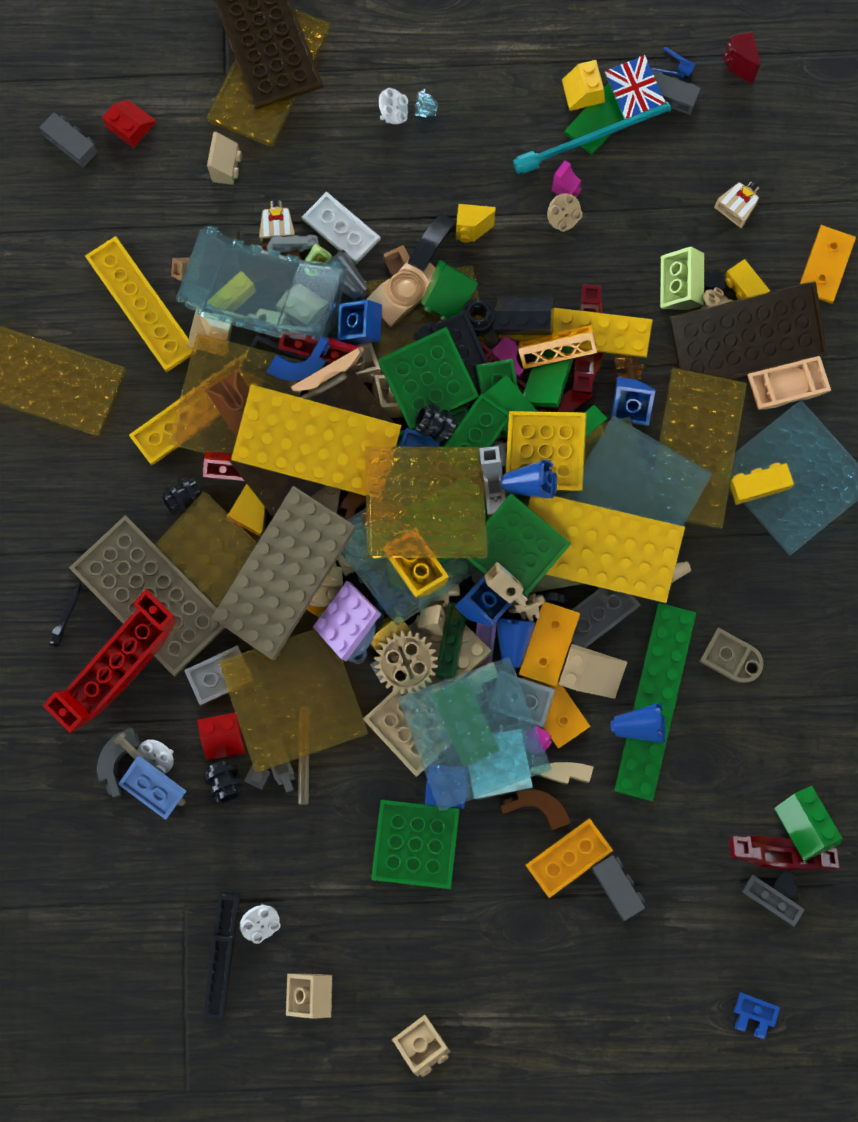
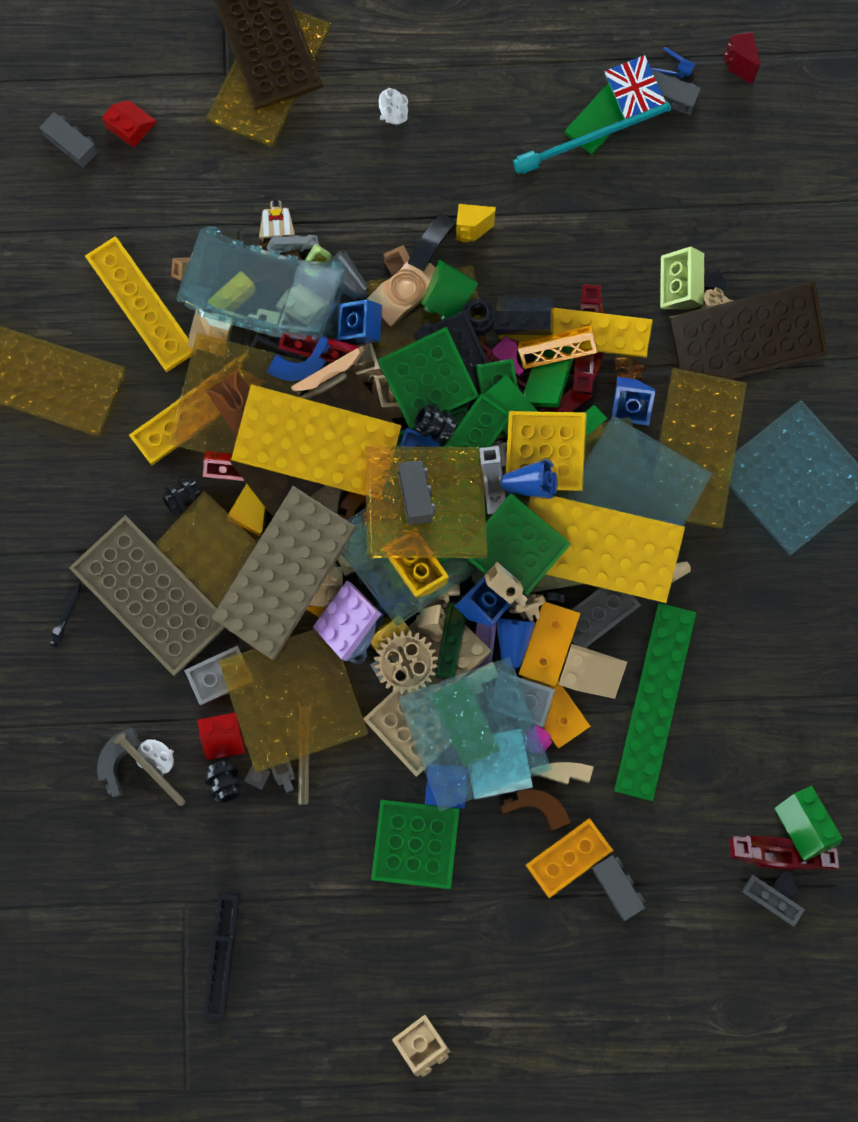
red slope [43,589,175,733] -> none
medium blue plate [118,756,186,820] -> none
tan slope [207,132,242,185] -> none
white plate [240,904,280,944] -> none
tan slope [286,974,332,1019] -> none
white tile [302,192,380,265] -> none
clear light blue piece [415,89,438,117] -> none
tan plate [547,193,582,231] -> none
dark pink arch [552,160,582,197] -> none
yellow slope [562,60,605,111] -> none
blue cone [611,703,666,743] -> none
dark tan tile [699,627,763,683] -> none
torso [714,182,759,228] -> none
yellow brick [724,259,770,300] -> none
yellow brick [729,462,794,505] -> none
blue plate [734,993,780,1039] -> none
light nougat slope [747,356,831,410] -> none
light orange plate [800,225,856,304] -> none
none -> dark grey brick [397,460,436,525]

